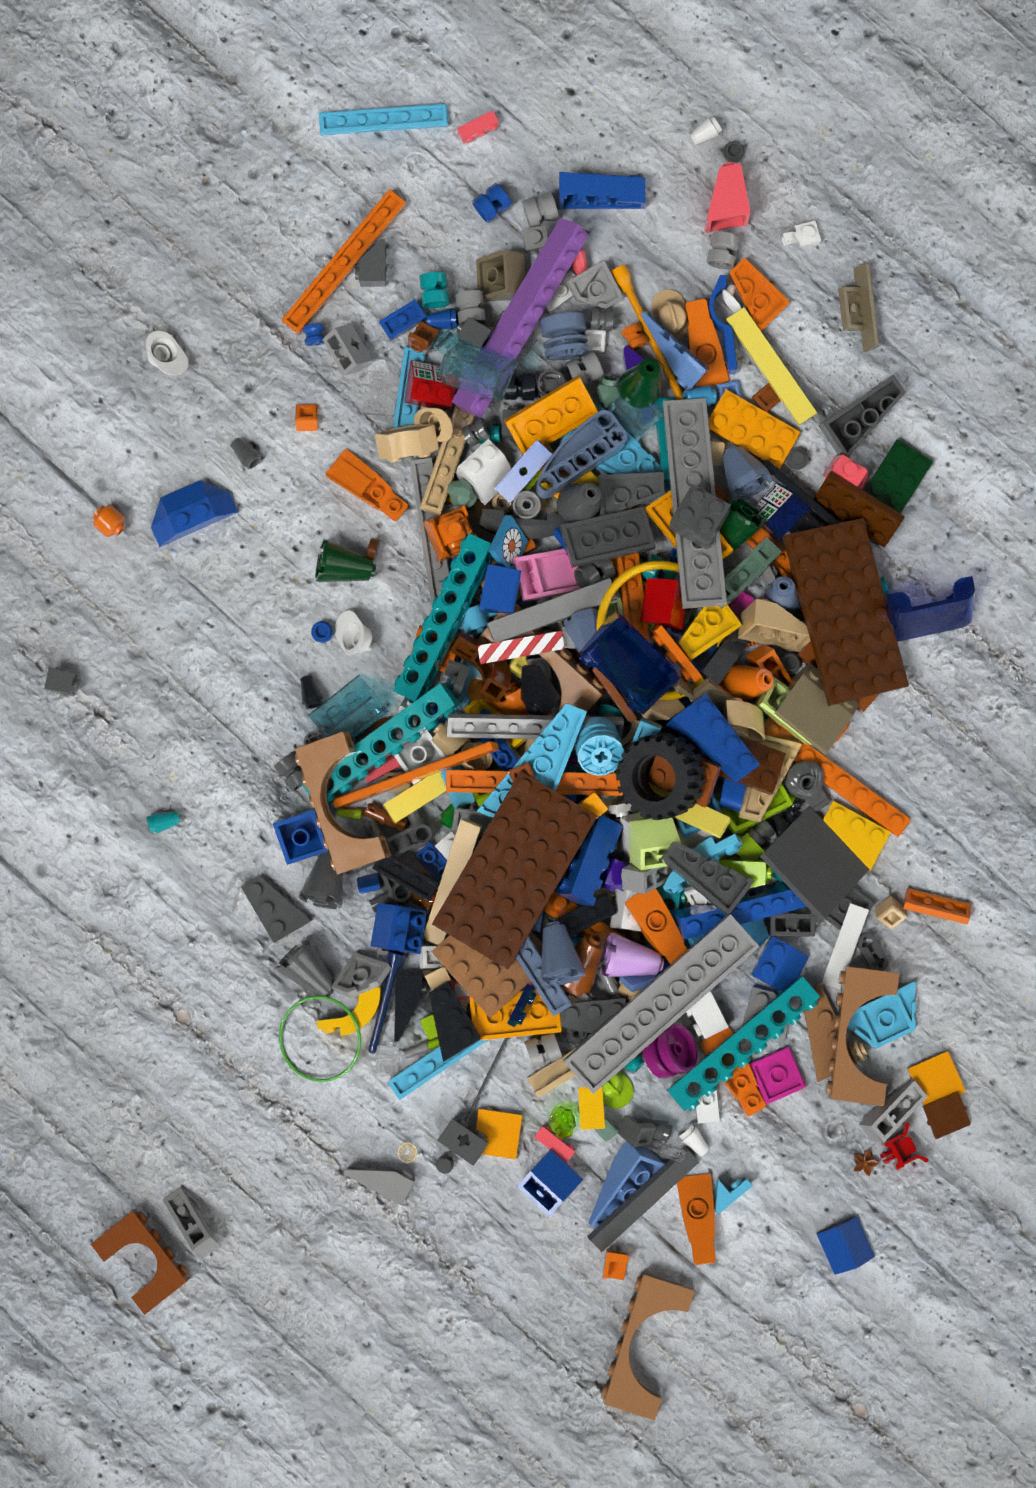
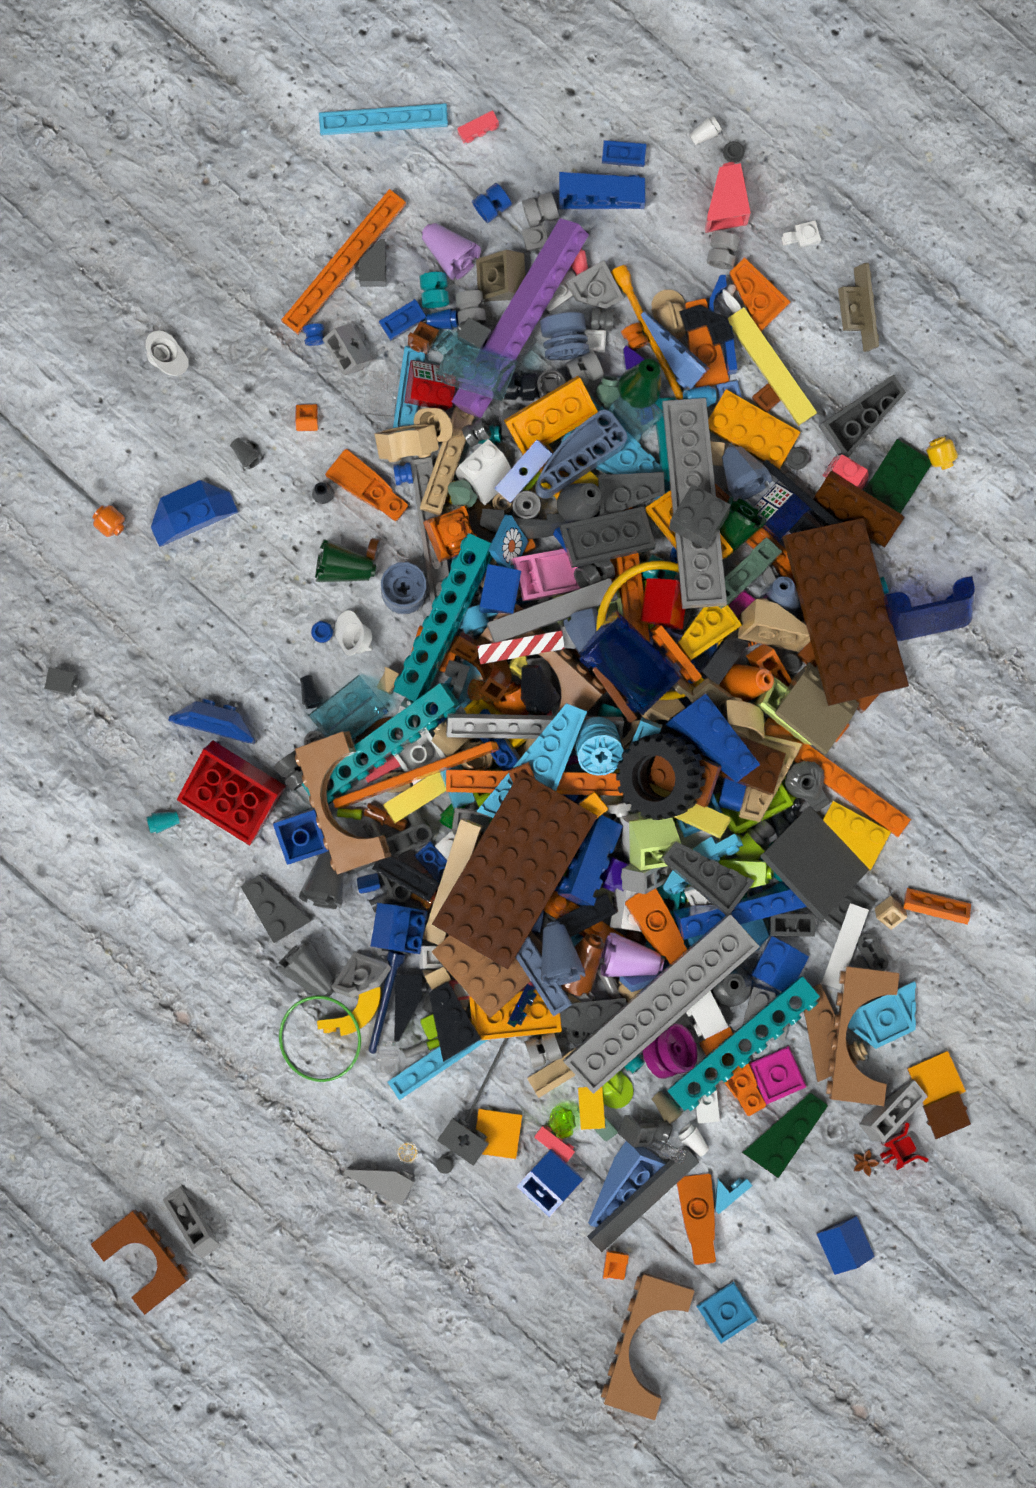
none -> blue wedge [168,699,255,745]
none -> red slope [177,740,286,846]
none -> black cone [312,482,334,504]
none -> tan slope [377,667,399,695]
none -> sand blue wheel [381,562,426,614]
none -> blue wheel [393,462,413,486]
none -> lavender cone [422,223,481,280]
none -> blue plate [602,140,646,167]
none -> dark tan cone [651,1091,683,1124]
none -> black tile [679,305,734,347]
none -> dark azure tile [696,1281,758,1344]
none -> dark grey cone [710,965,752,1007]
none -> dark green wing [742,1092,828,1178]
none -> yellow head [926,436,958,470]

